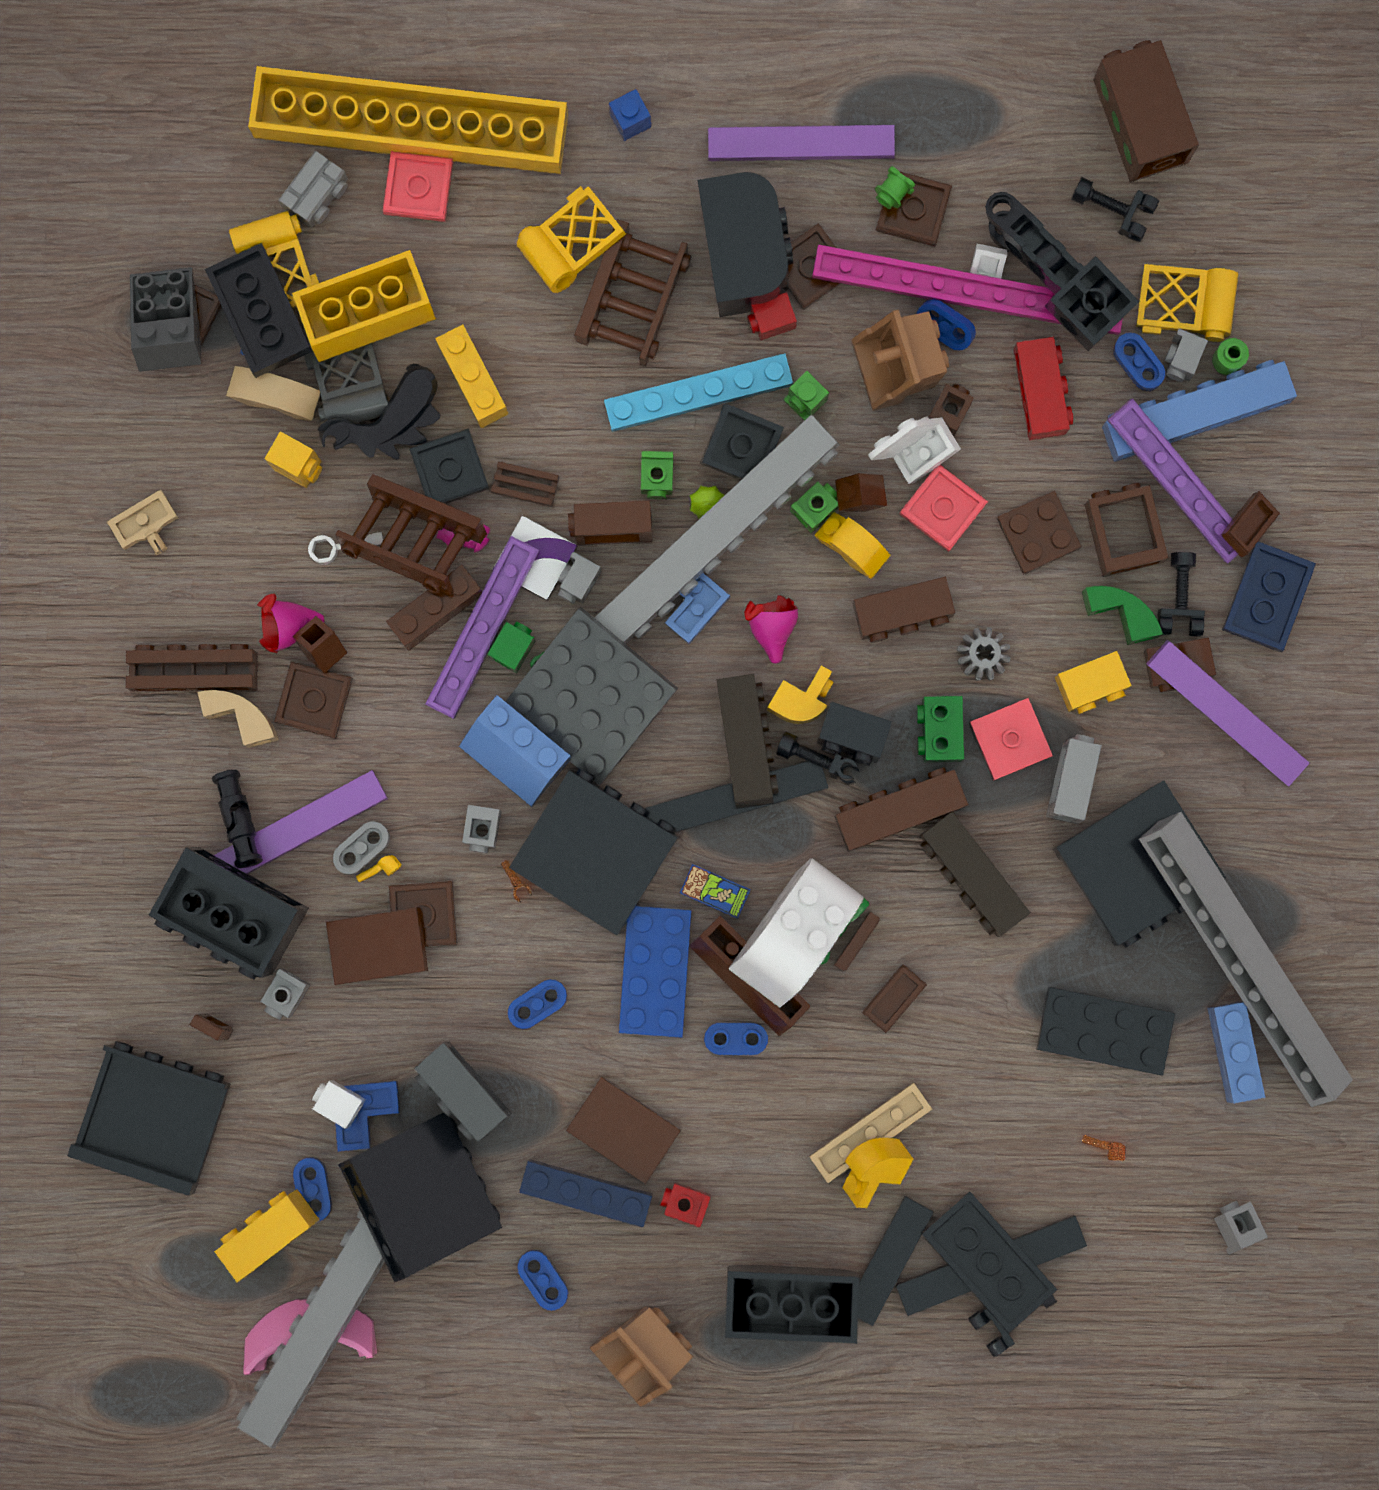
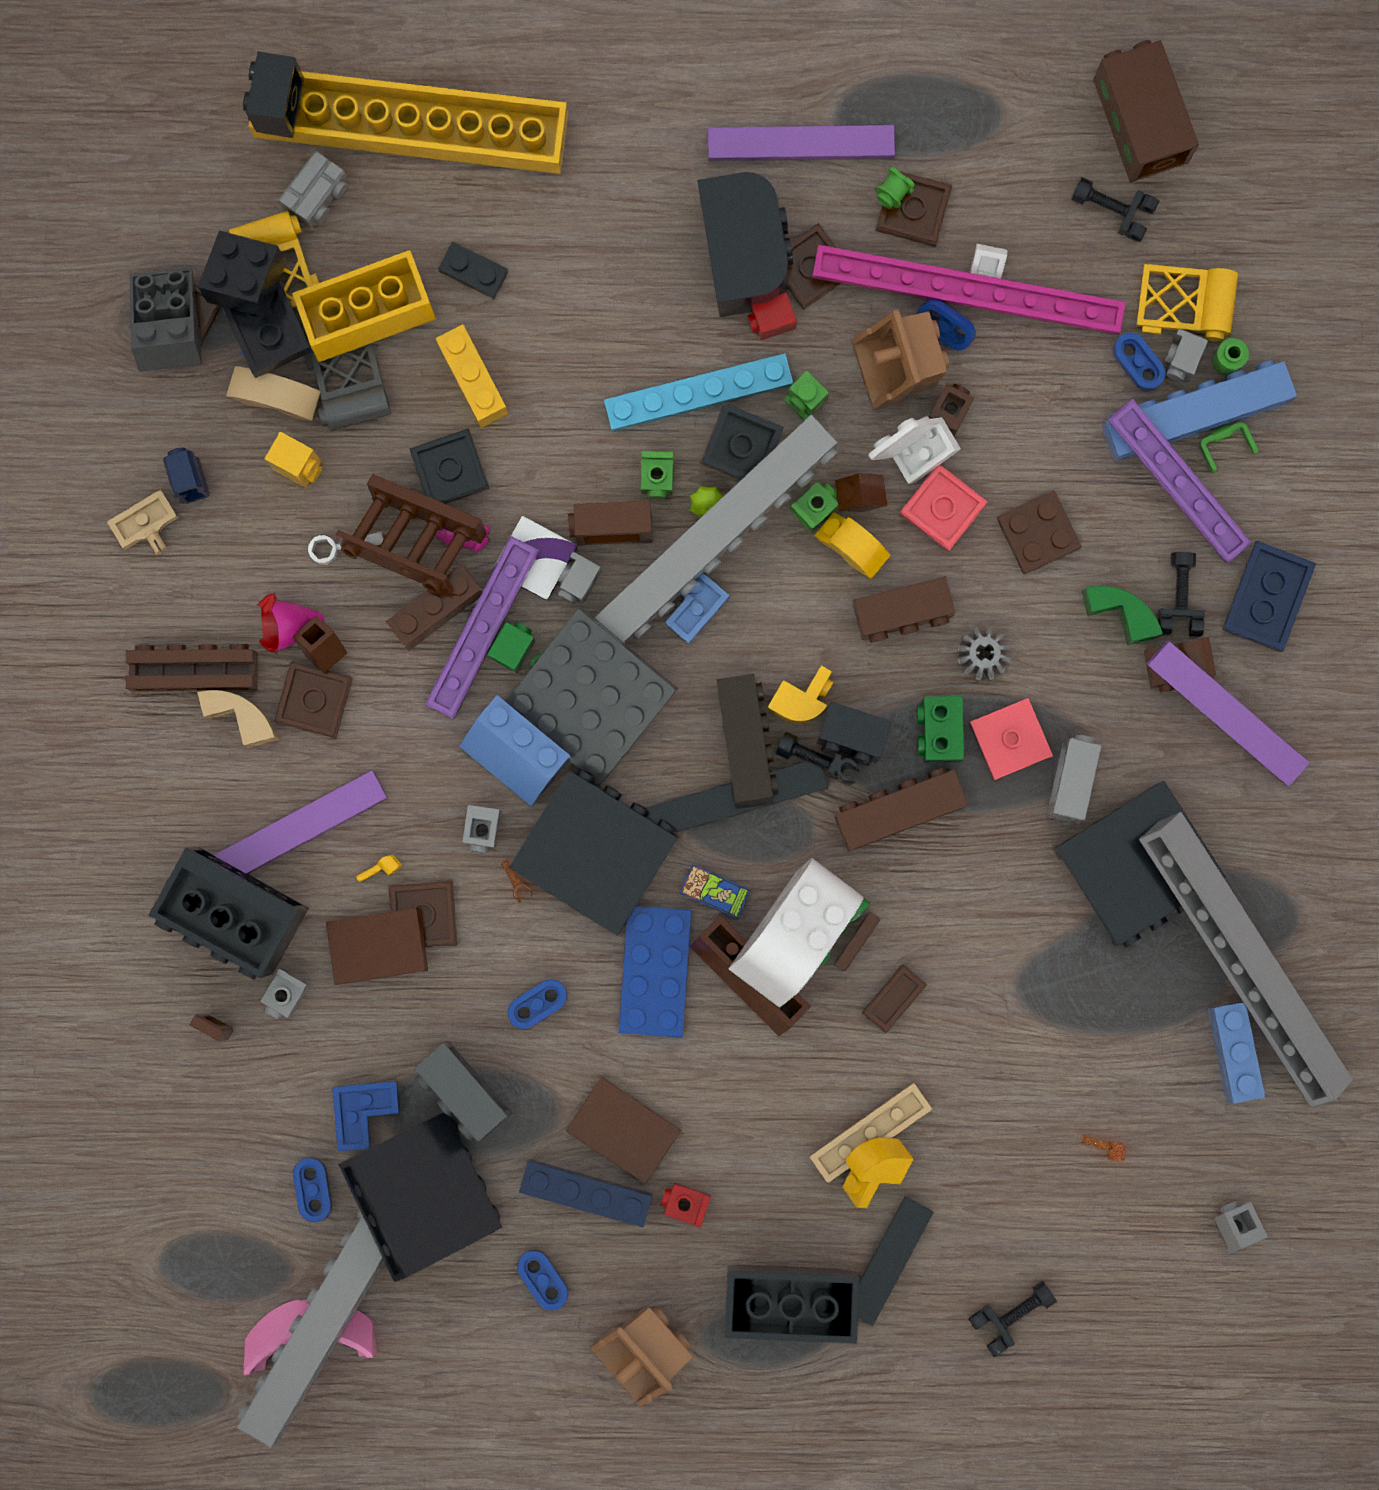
black panel [67,1041,231,1196] -> none
black piece [212,770,263,869] -> none
yellow brick [214,1189,320,1283] -> none
white brick [312,1080,366,1129] -> none
black animal [318,363,441,460] -> none
light grey plate [333,821,390,875] -> none
coral plate [383,151,453,222] -> none
reddish brown tile [491,461,559,507] -> none
yellow piece [516,186,626,293] -> none
reddish brown fence [574,219,692,367] -> none
blue brick [609,89,651,141] -> none
blue plate [704,1023,768,1055] -> none
dark pink hat [744,595,798,664] -> none
black tile [895,1215,1087,1316] -> none
dark brown brick [920,812,1031,937] -> none
black plate [922,1192,1057,1334] -> none
black brick [985,192,1140,351] -> none
red brick [1013,337,1073,440] -> none
black plate [1036,987,1175,1076] -> none
yellow brick [1054,651,1131,714] -> none
reddish brown window [1085,483,1168,577] -> none
reddish brown tile [1221,491,1280,557] -> none
none -> dark blue brick [163,447,210,504]
none -> black brick [198,230,286,318]
none -> black brick [243,51,304,138]
none -> black plate [438,242,508,299]
none -> bright green piece [1199,422,1258,473]

